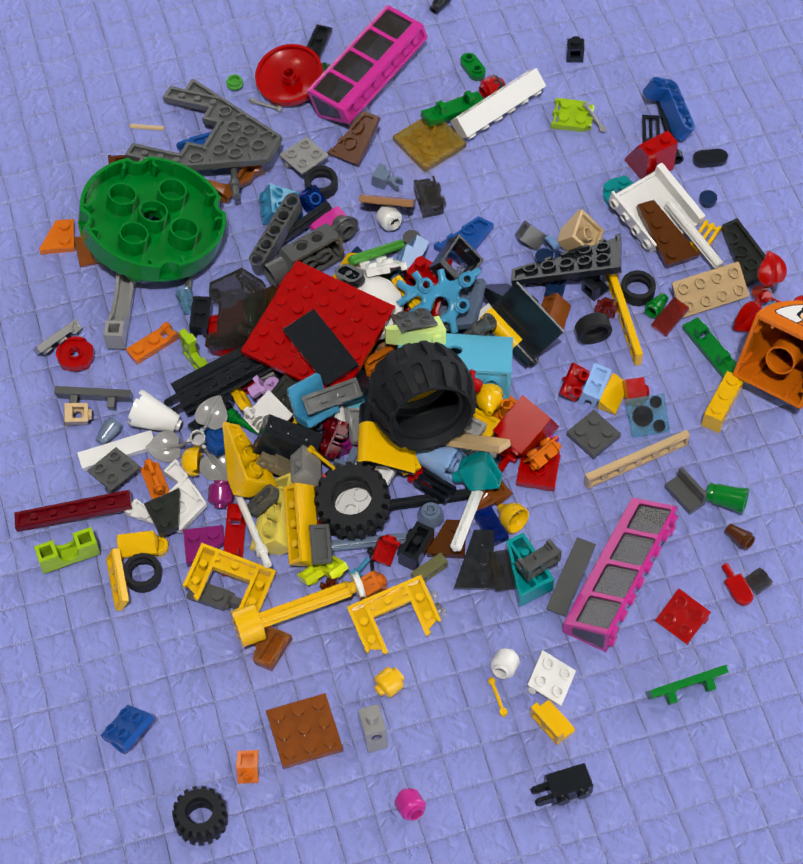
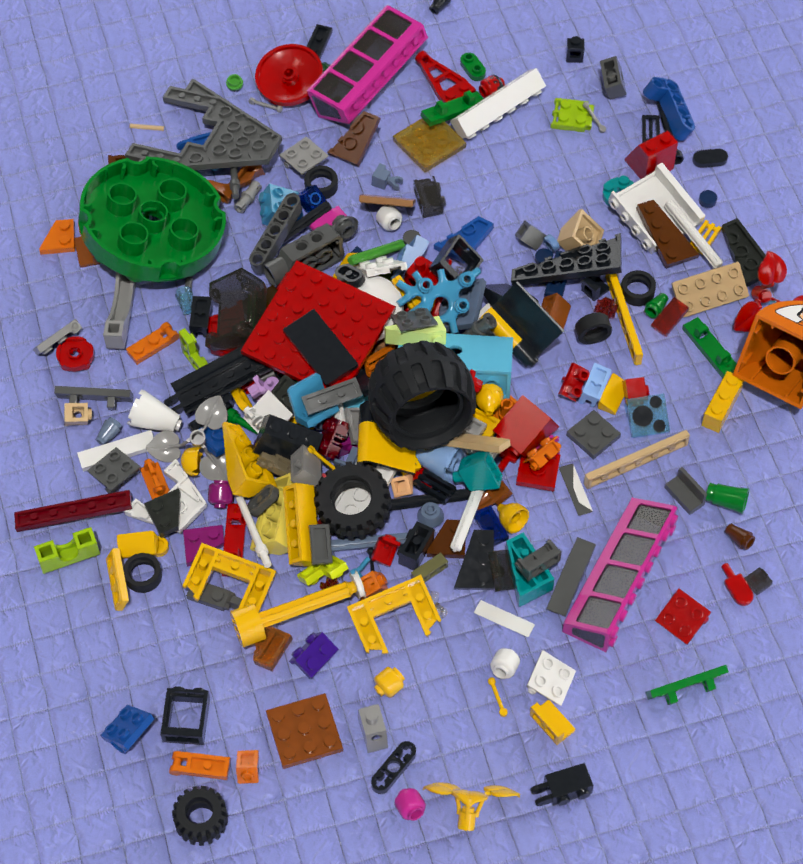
none -> black window [160,686,210,745]
none -> orange plate [169,751,231,780]
none -> light grey pin [234,180,262,213]
none -> dark purple bracket [289,632,339,678]
none -> black beam [371,741,416,794]
none -> light nougat slope [391,474,413,498]
none -> red plate [415,51,476,103]
none -> yellow plant [423,782,520,831]
none -> white sticker [474,600,535,637]
none -> dark grey sticker [559,464,593,516]
none -> dark grey brick [600,56,627,100]

